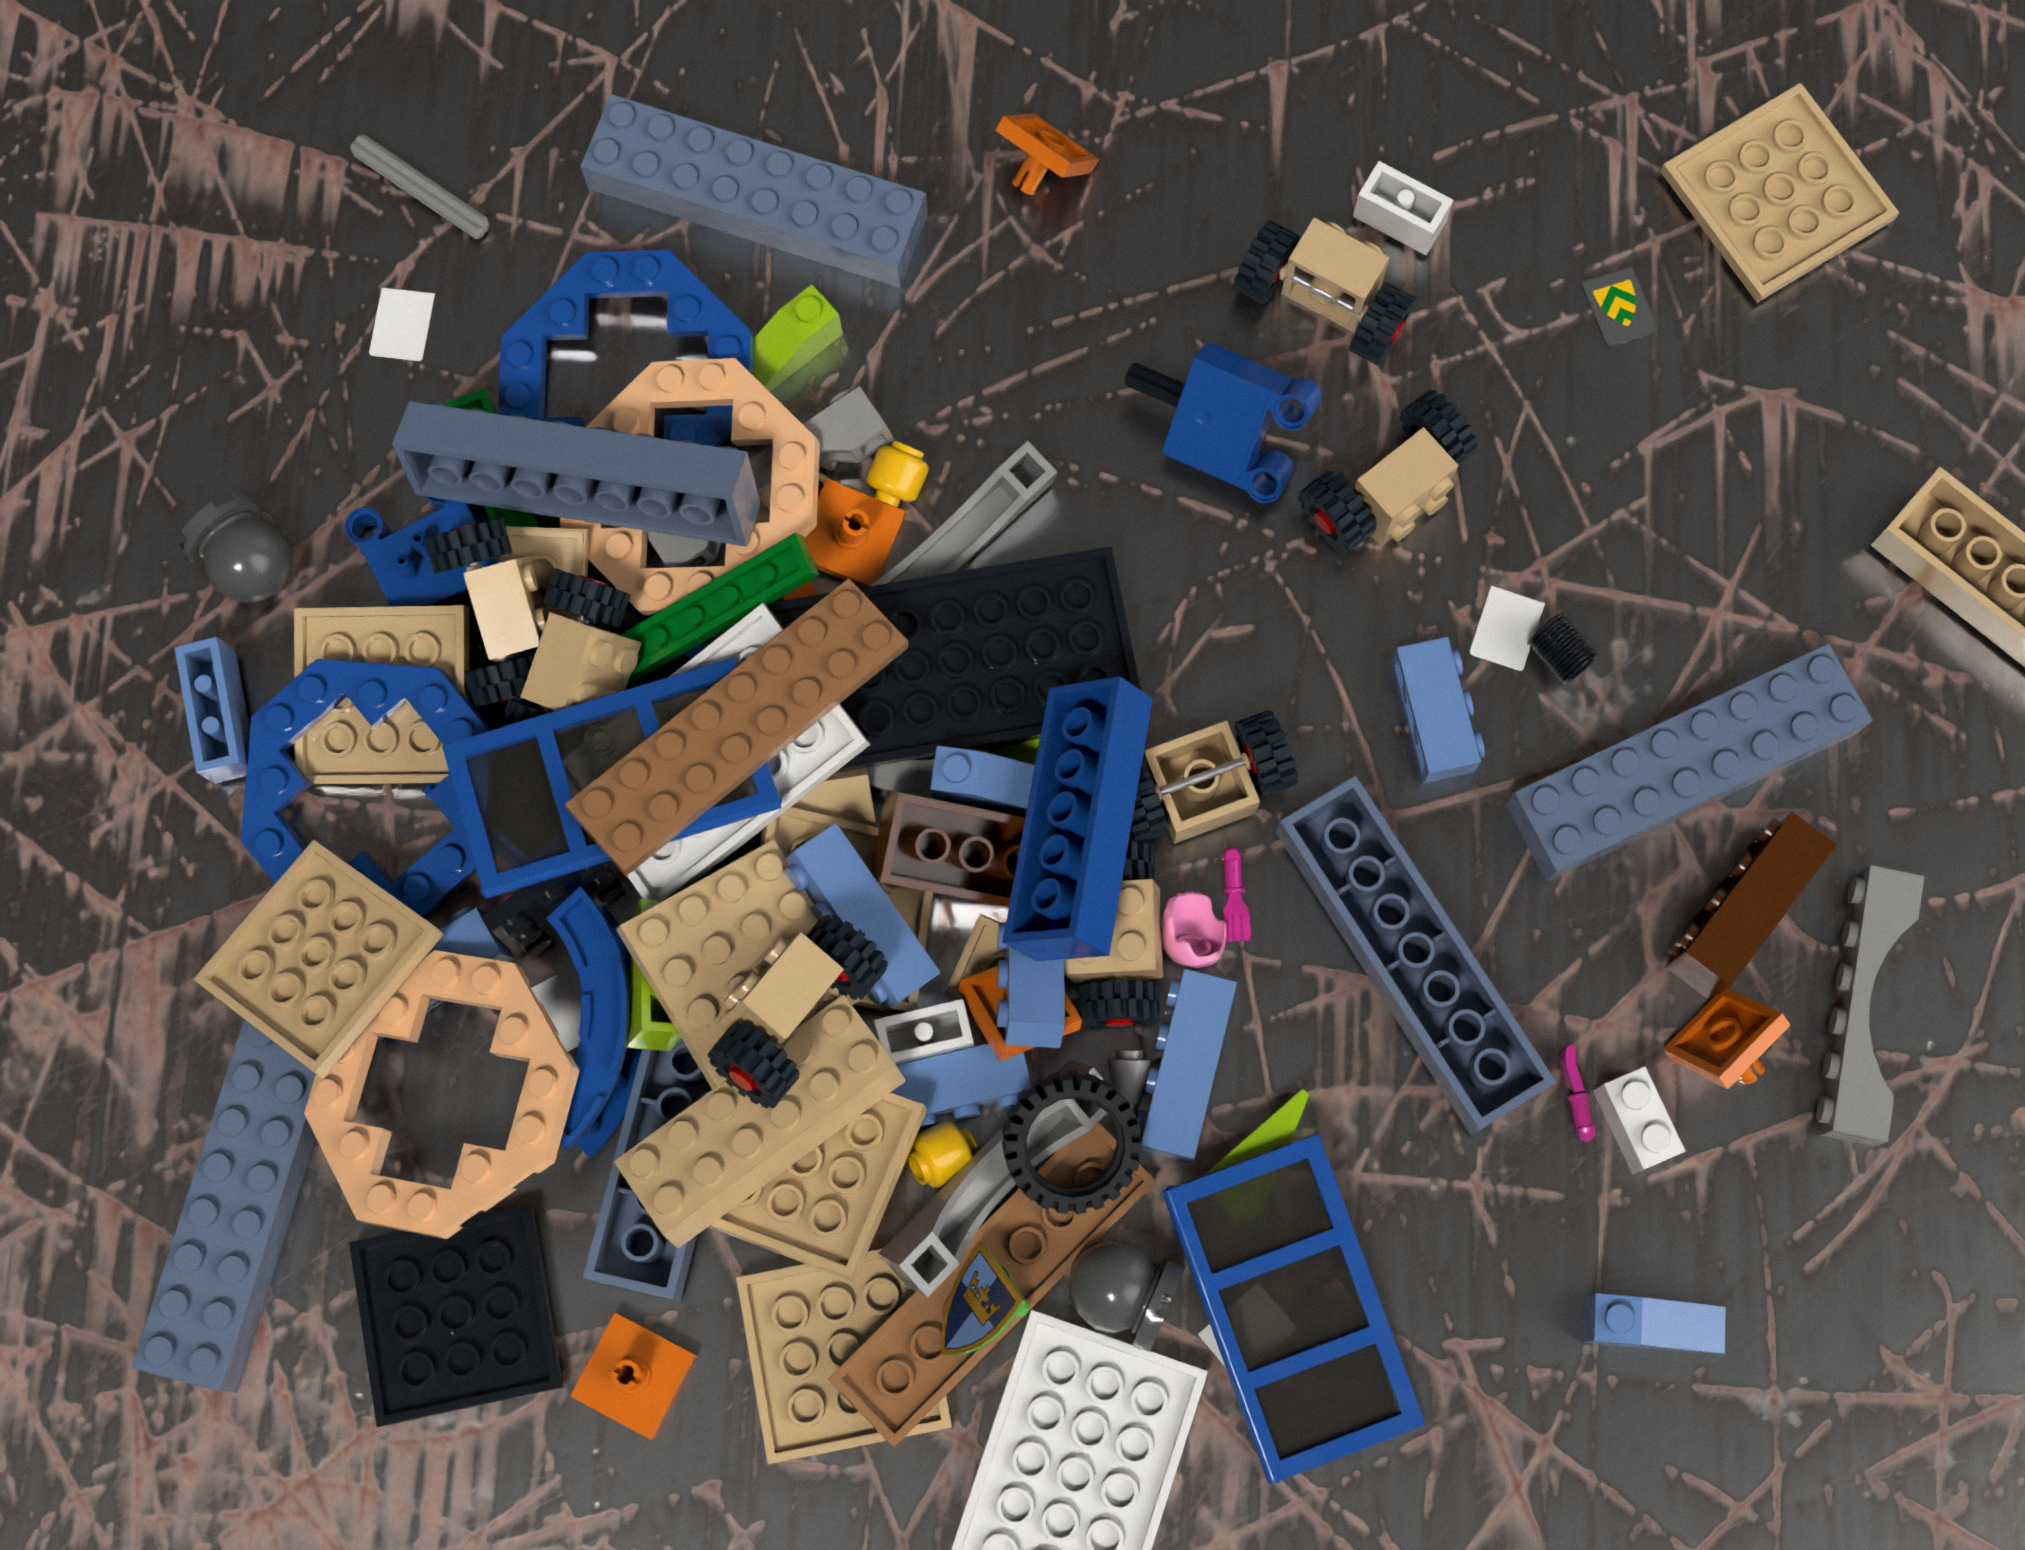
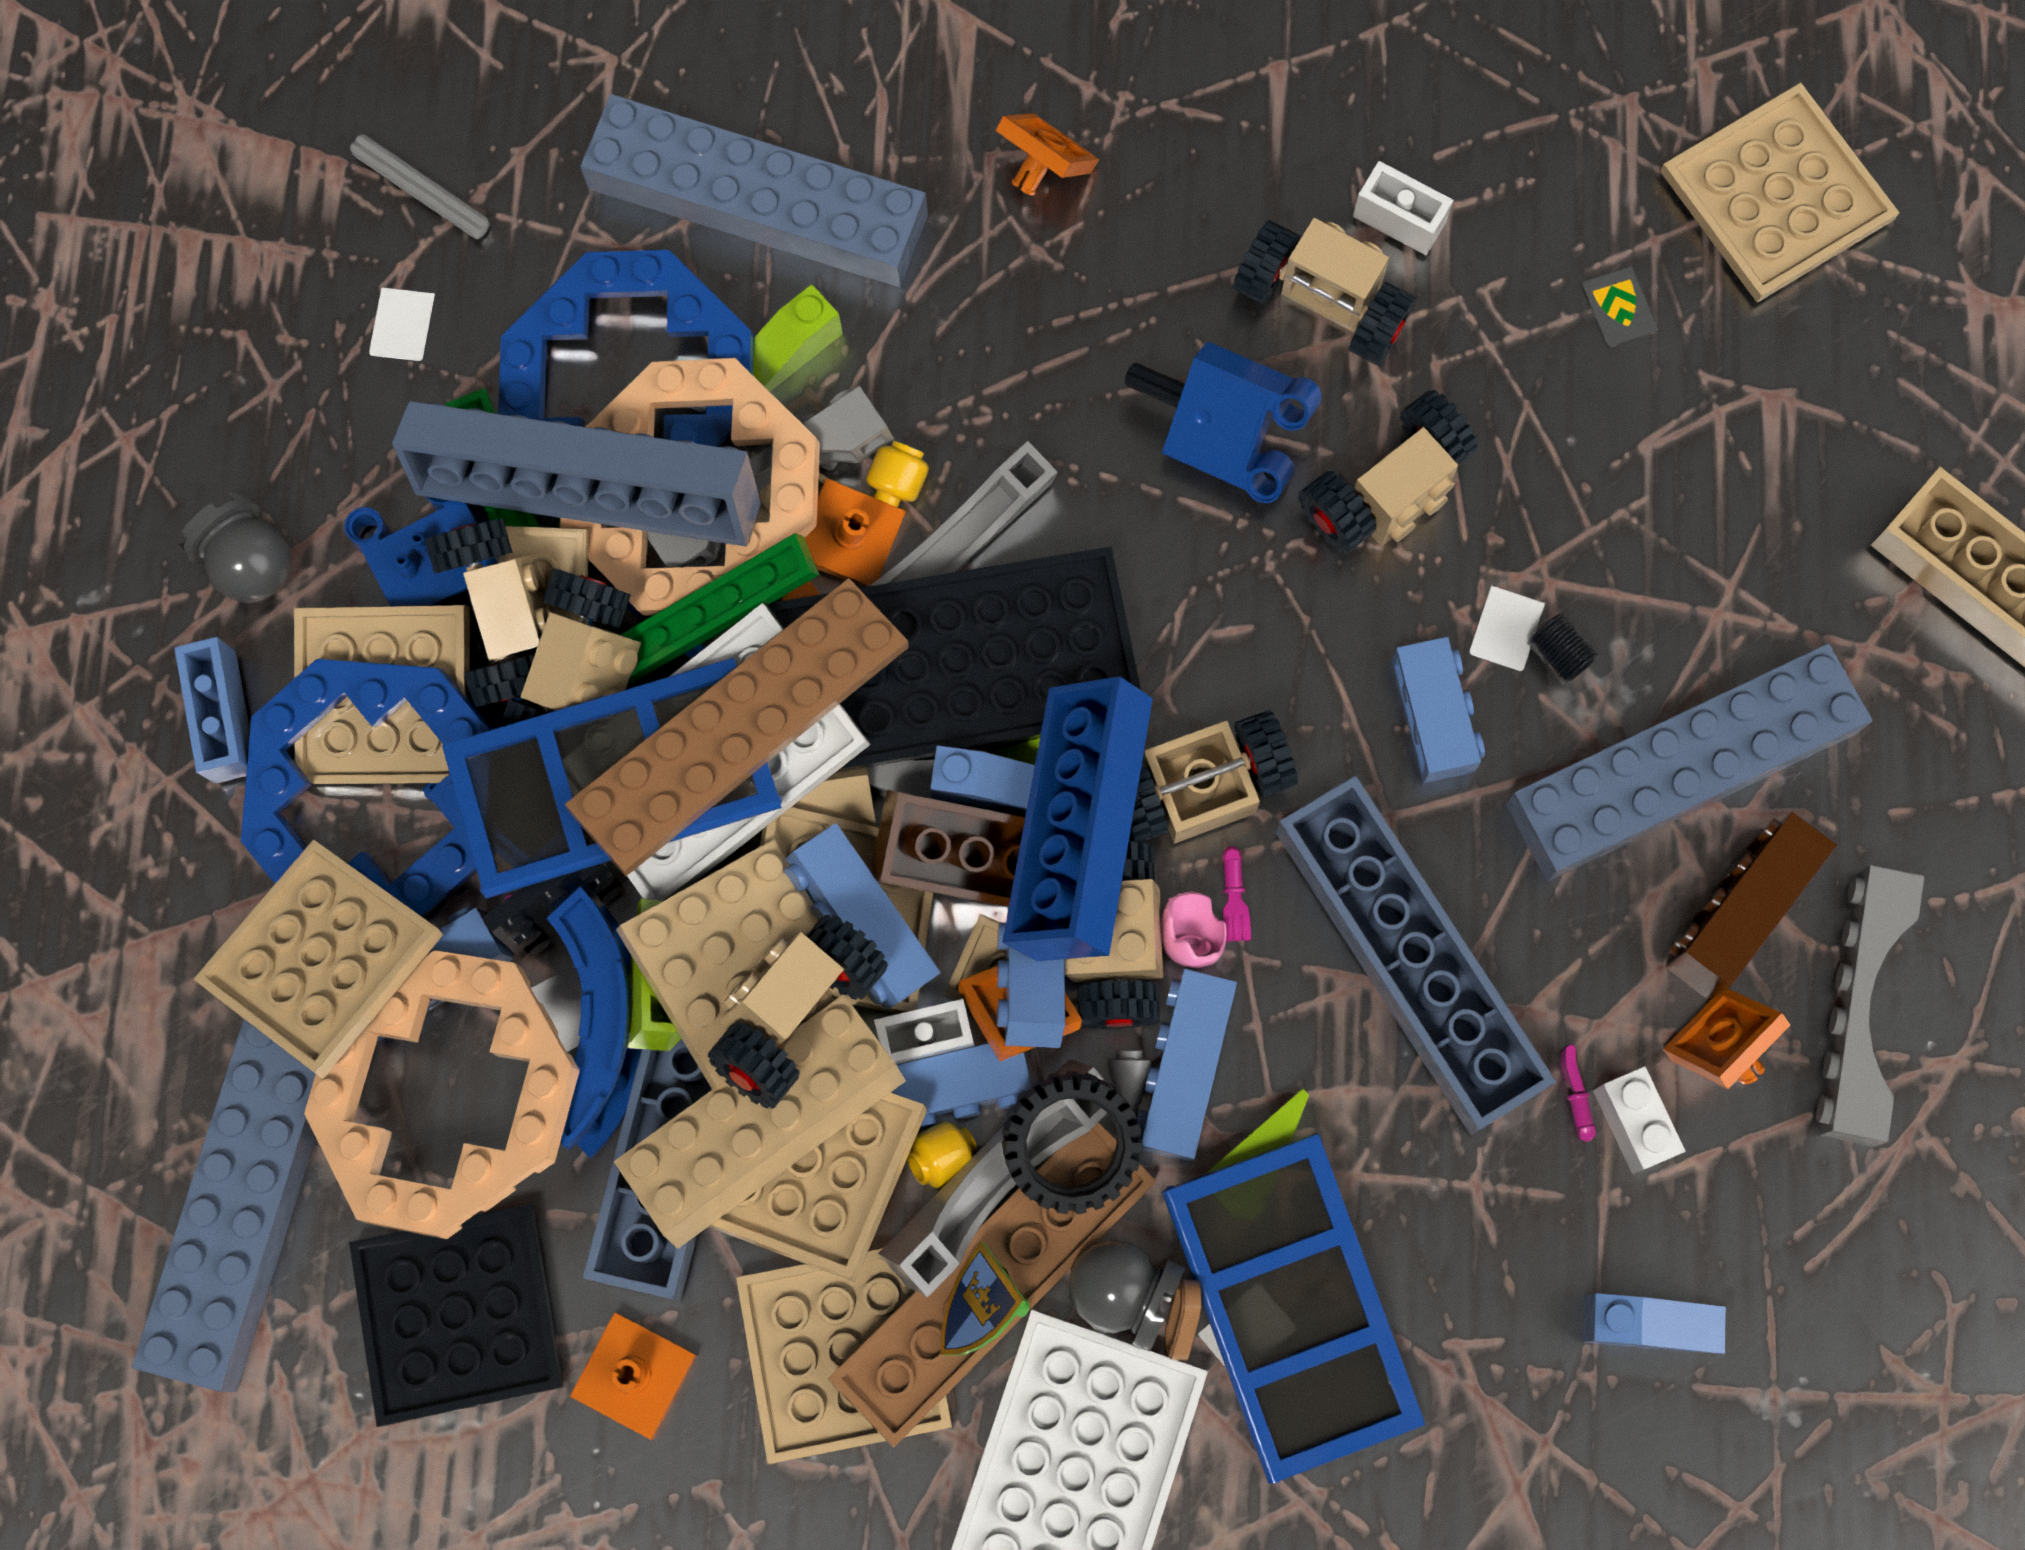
none -> medium nougat tile [1164,1279,1201,1361]

